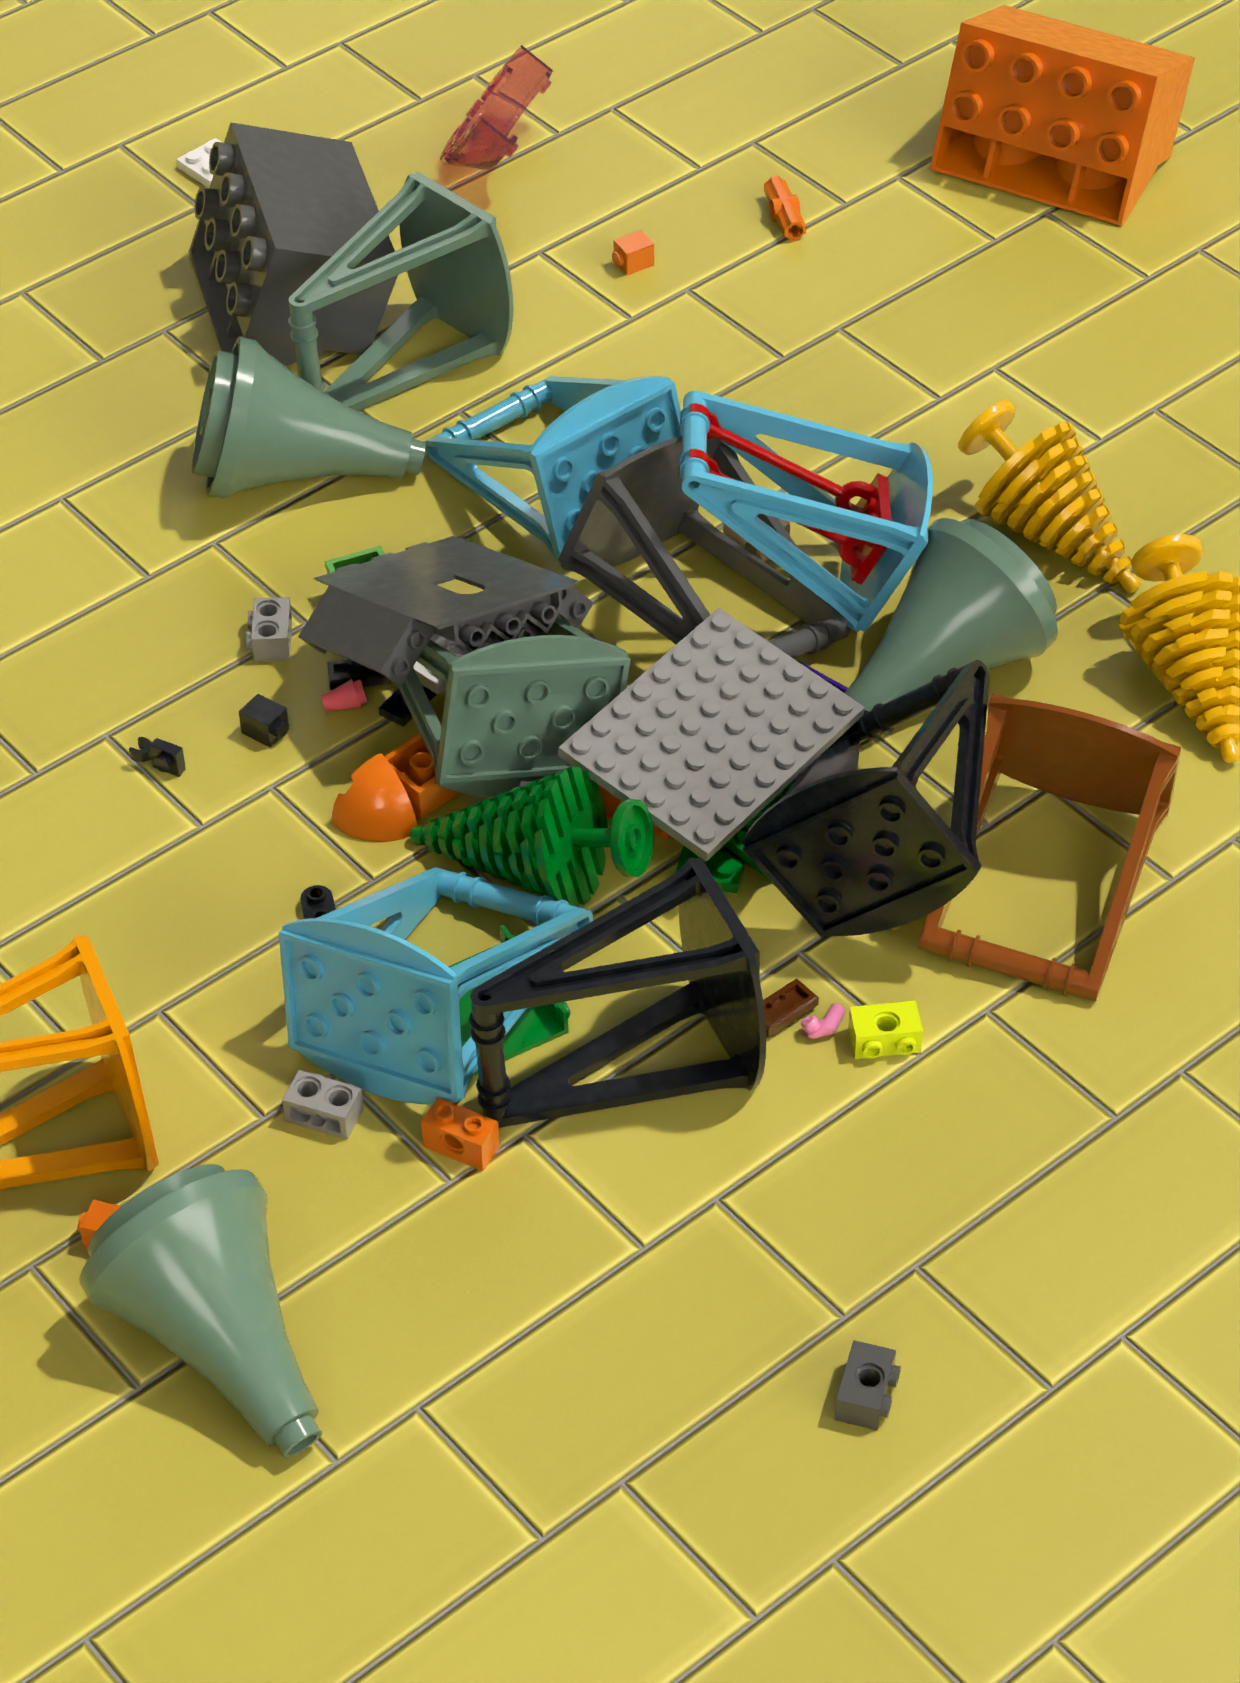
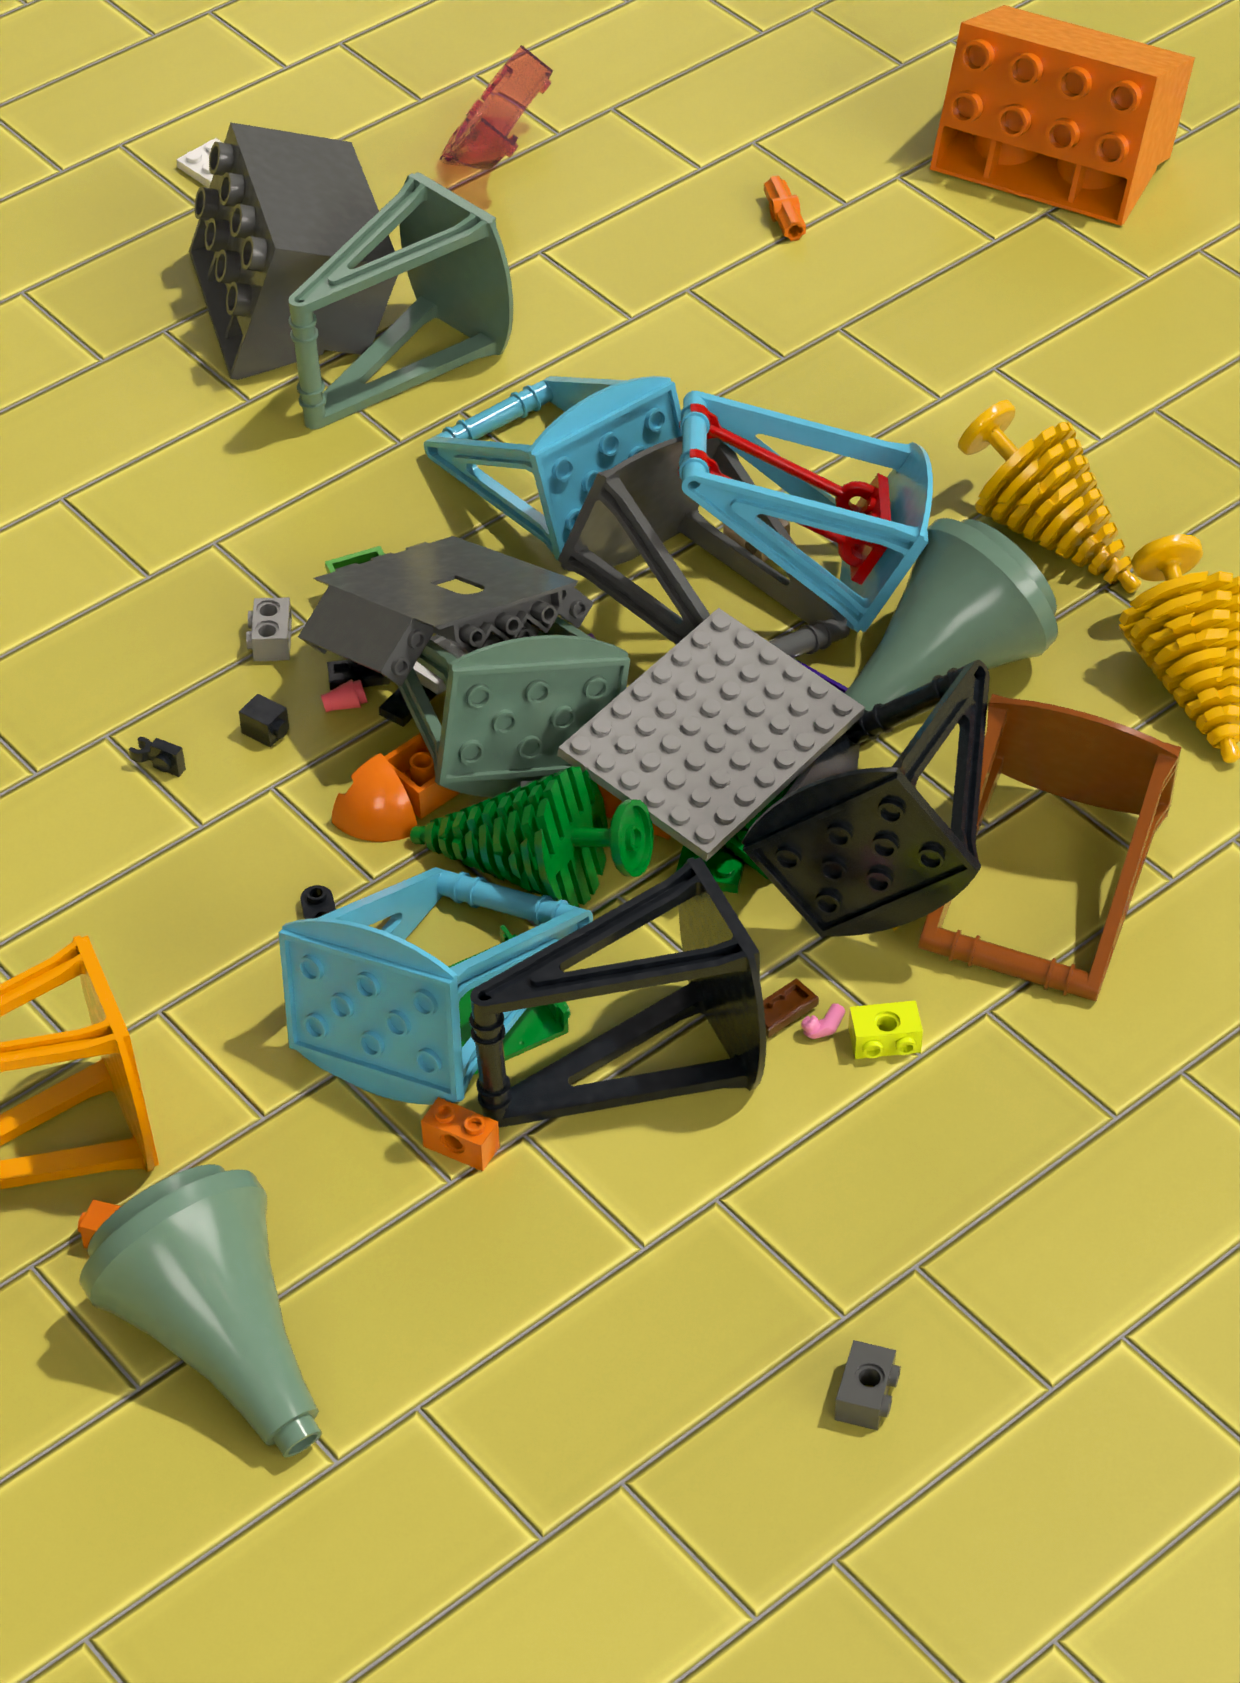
sand green piece [192,336,426,498] -> none
light grey brick [282,1070,364,1139] -> none
orange brick [612,230,654,275] -> none

